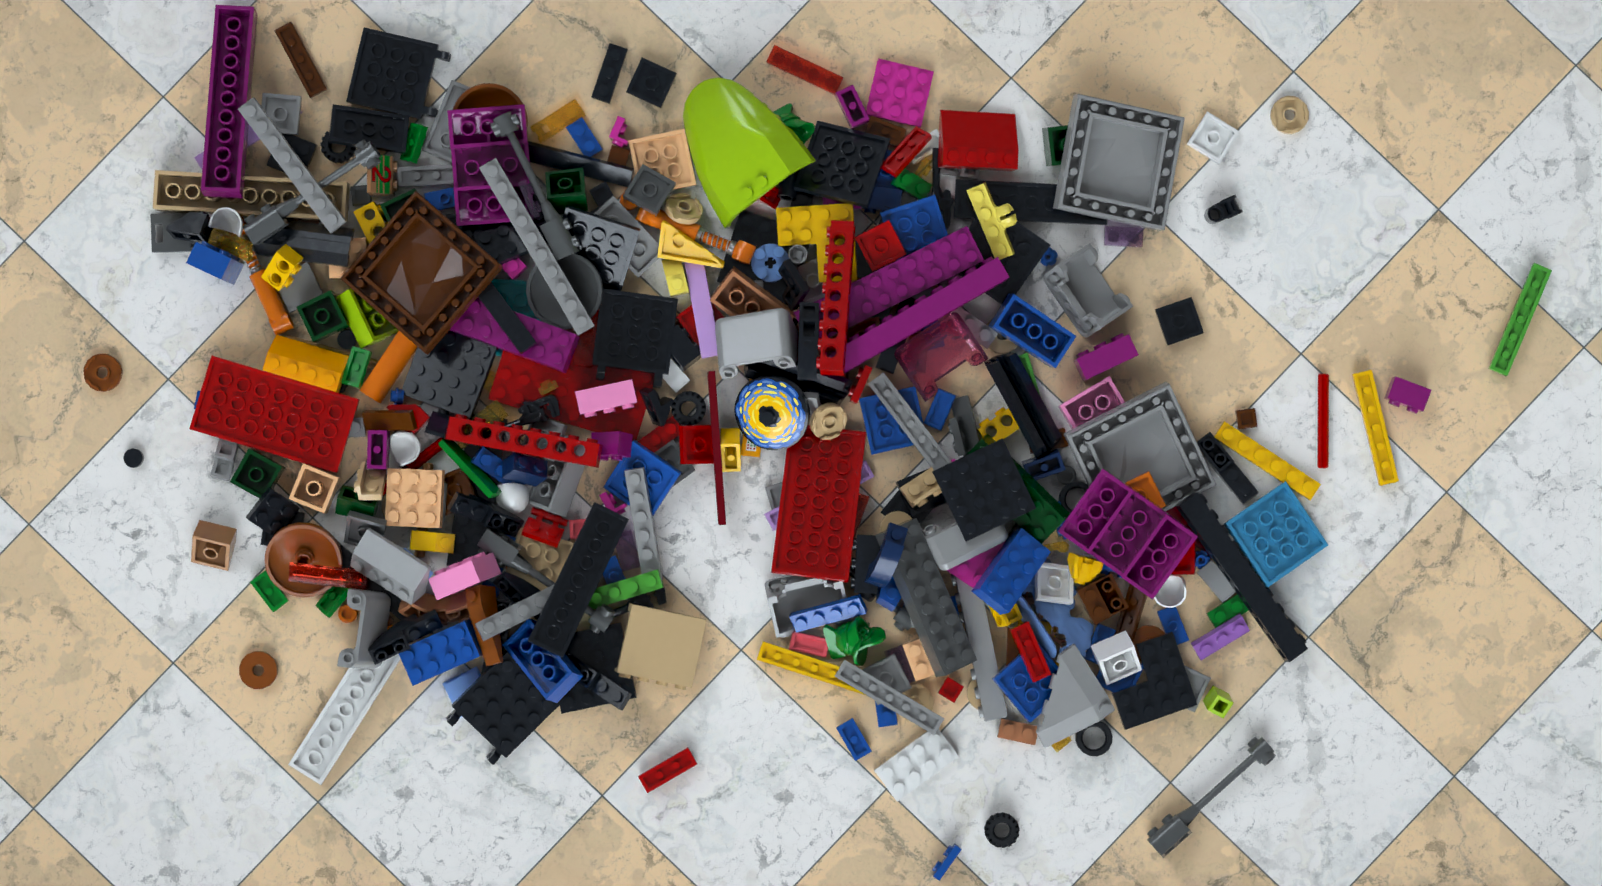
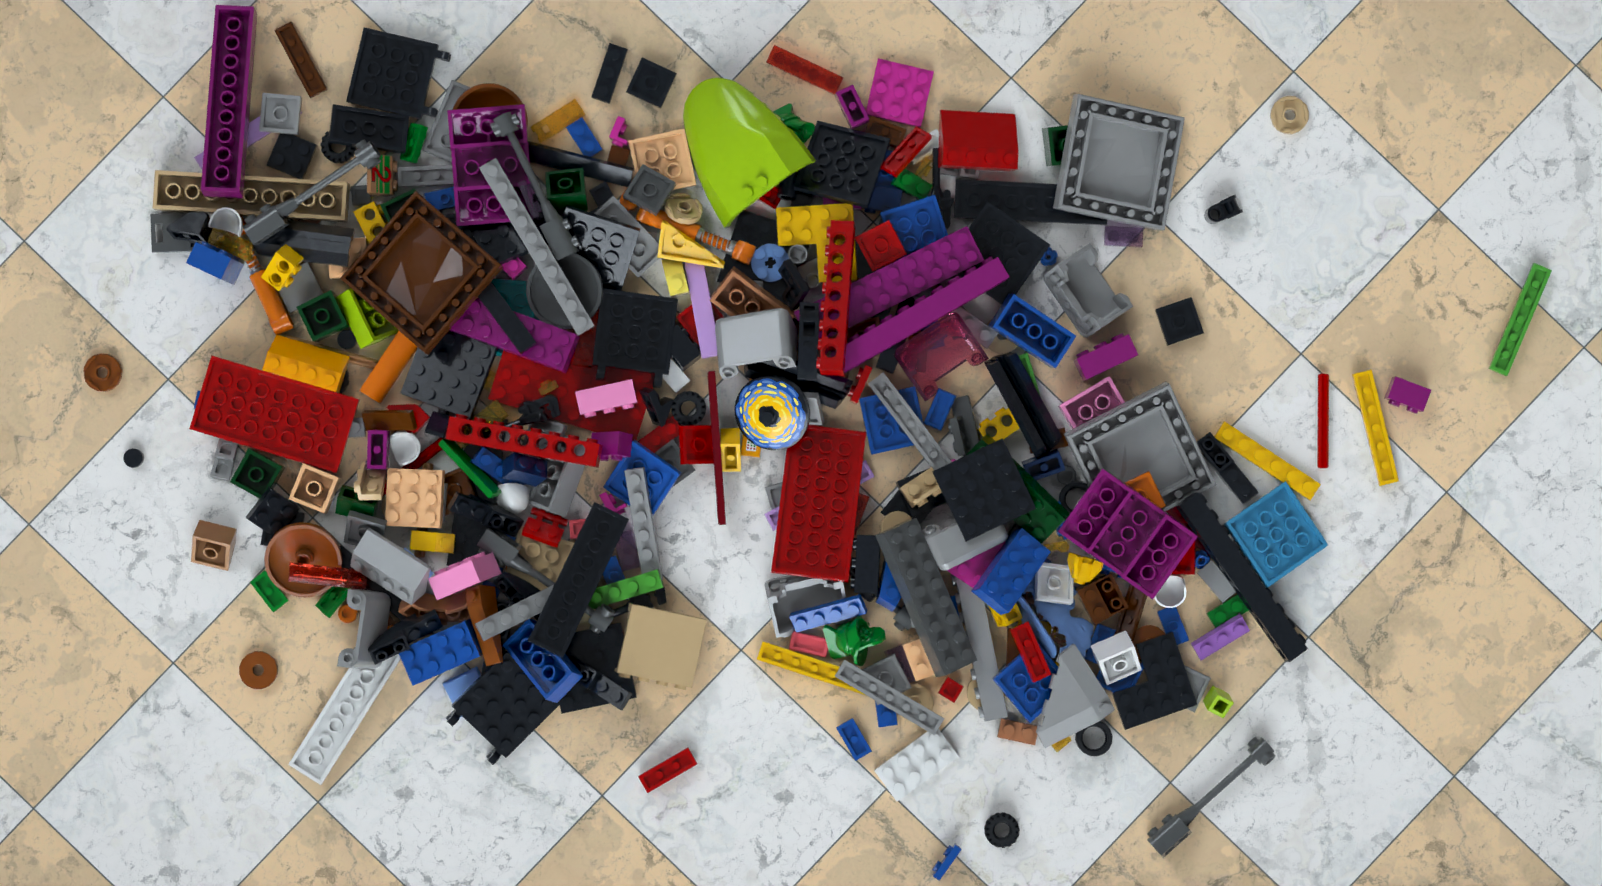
light grey plate [238,97,347,233] -> none
green plate [341,346,372,389] -> none
blue plate [390,388,404,405] -> none
tan tile [810,403,847,440] -> none
dark blue arch [864,522,908,588] -> none
light yellow plate [966,182,1017,260] -> none
white tile [1187,111,1240,164] -> none
reddish brown tile [1235,408,1257,430] -> none

